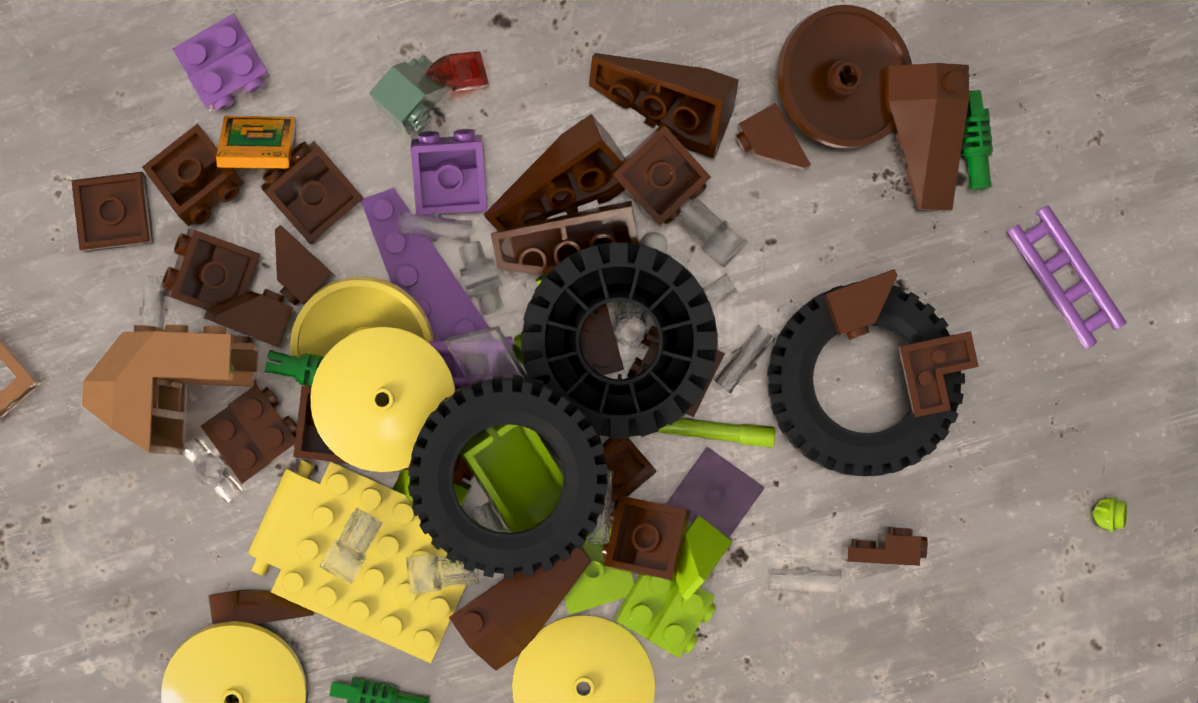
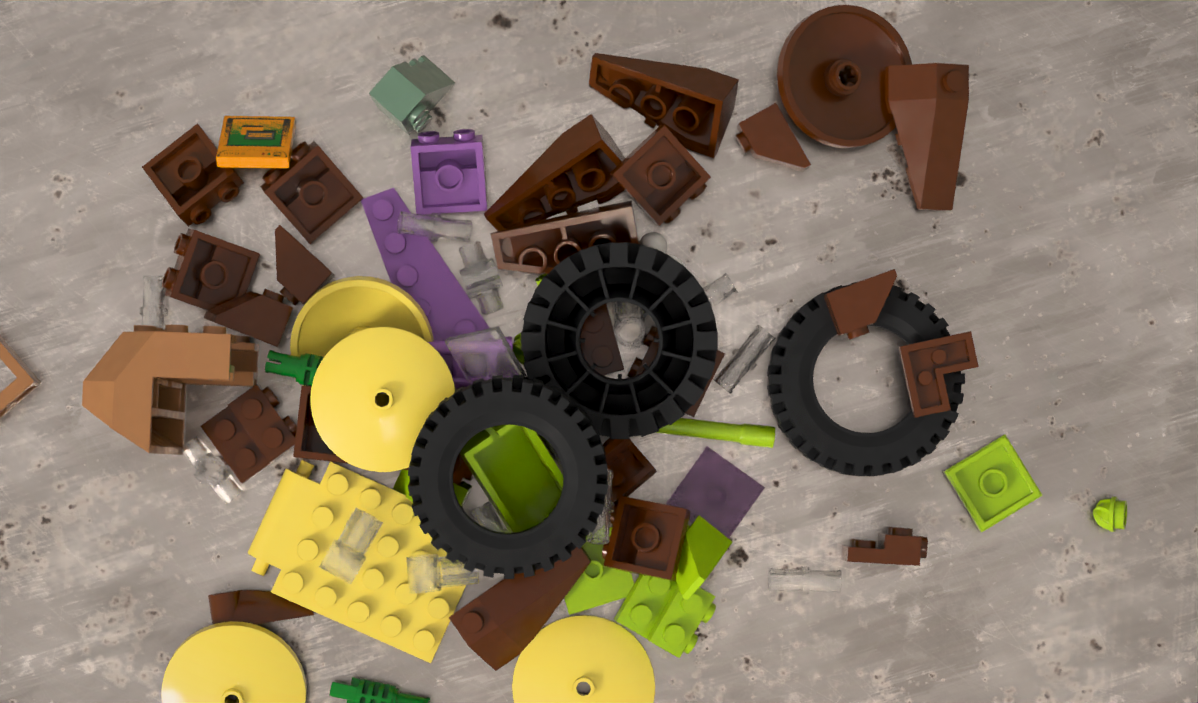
reddish brown plate [71,171,152,251] -> none
medium lavender plate [172,13,270,112] -> none
clear red plate [425,51,489,92] -> none
clear piece [675,197,748,268] -> none
green hinge [961,90,993,190] -> none
medium lavender bar [1007,205,1127,349] -> none
none -> lime plate [943,434,1043,532]

